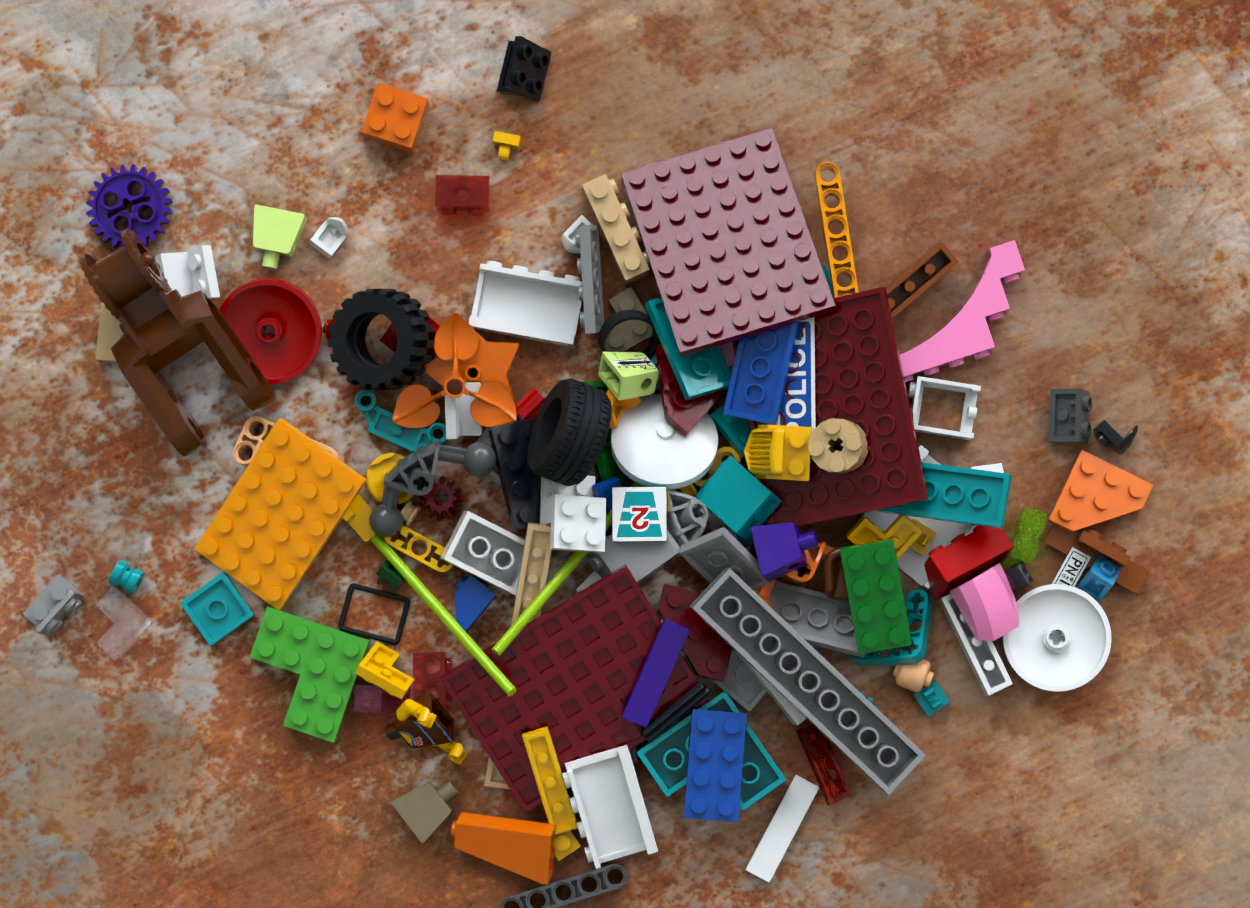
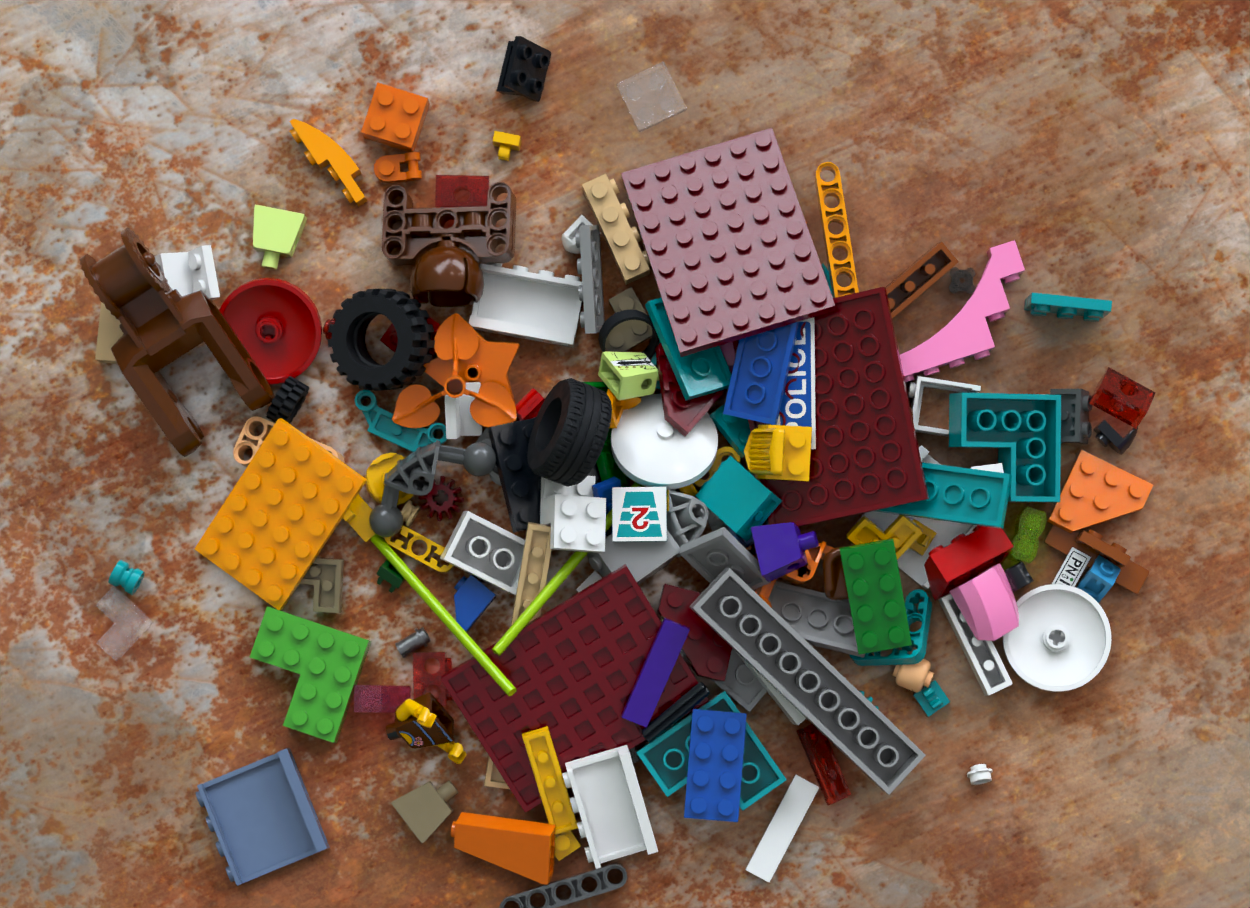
light grey bracket [23,574,84,635] -> none
dark purple gear [86,164,173,248] -> none
teal plate [180,572,255,647] -> none
white plate [309,217,348,259] -> none
black piece [338,583,410,645] -> none
yellow plate [355,641,415,699] -> none
tan brick [808,418,868,473] -> none
none -> sand blue panel [196,748,330,886]
none -> black tyre [266,376,309,423]
none -> light orange slope [289,119,367,207]
none -> dark tan plate [299,557,344,613]
none -> orange plate [374,152,422,183]
none -> reddish brown beam [382,182,516,307]
none -> flat silver pin [395,627,431,658]
none -> clear plate [616,61,687,133]
none -> clear smoke plate [949,267,976,294]
none -> teal brick [949,392,1061,502]
none -> white plate [967,764,993,785]
none -> teal plate [1024,293,1112,322]
none -> clear red brick [1089,367,1156,429]

